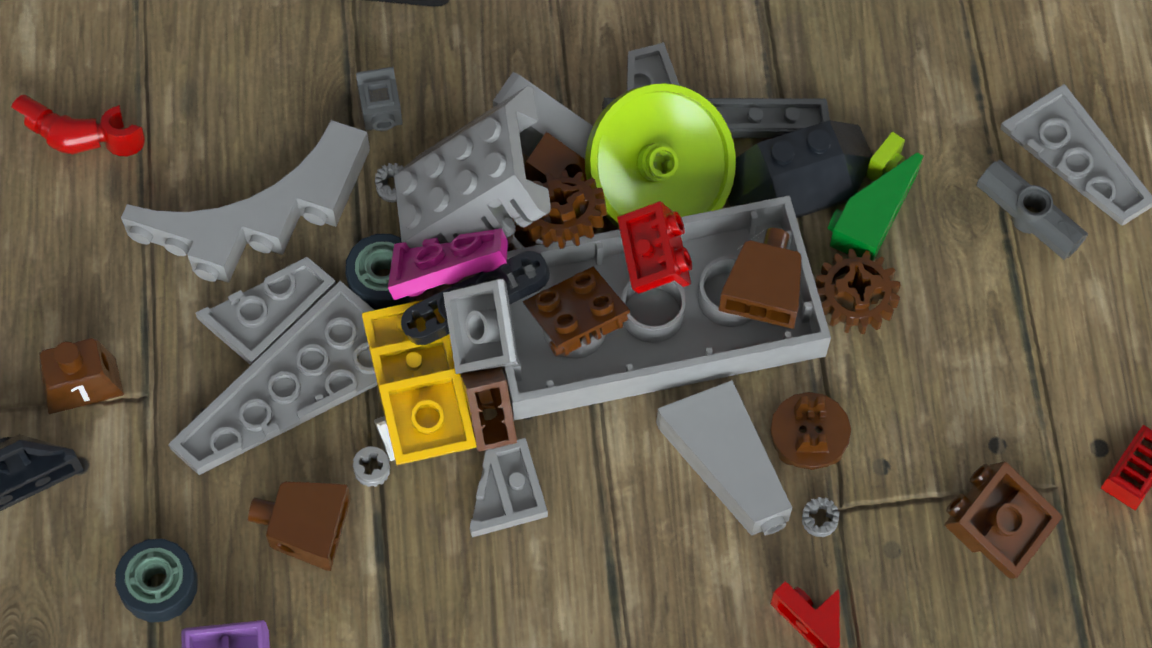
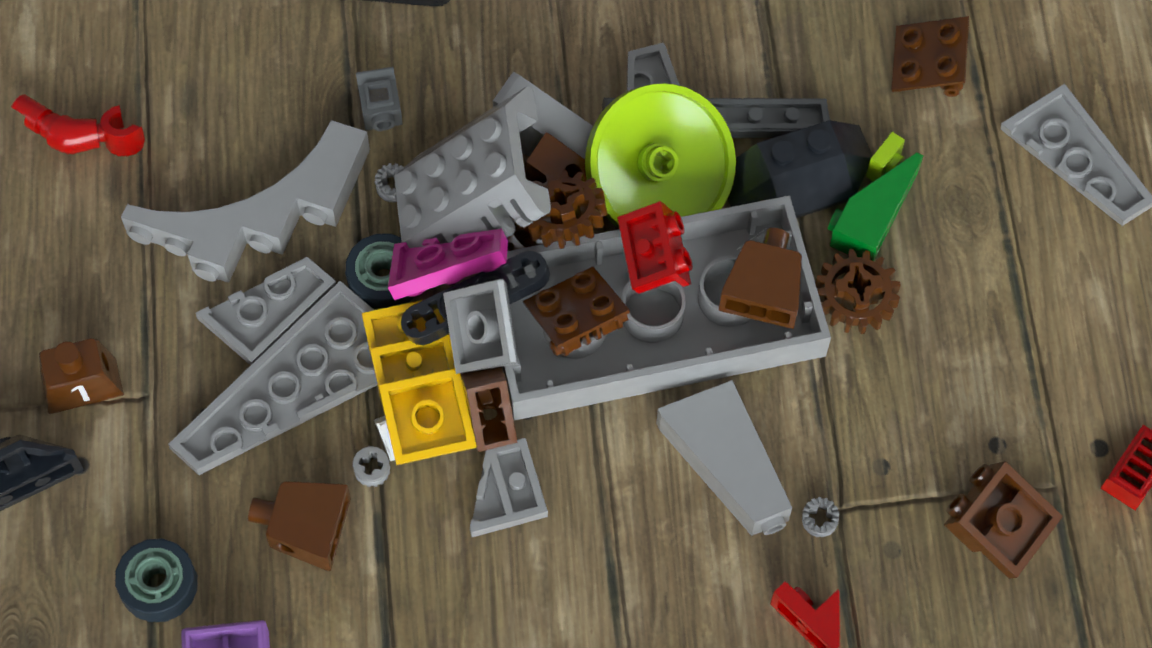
reddish brown plate [770,392,851,470] -> none
dark grey piece [976,160,1088,260] -> none
none -> reddish brown hinge [891,16,969,97]

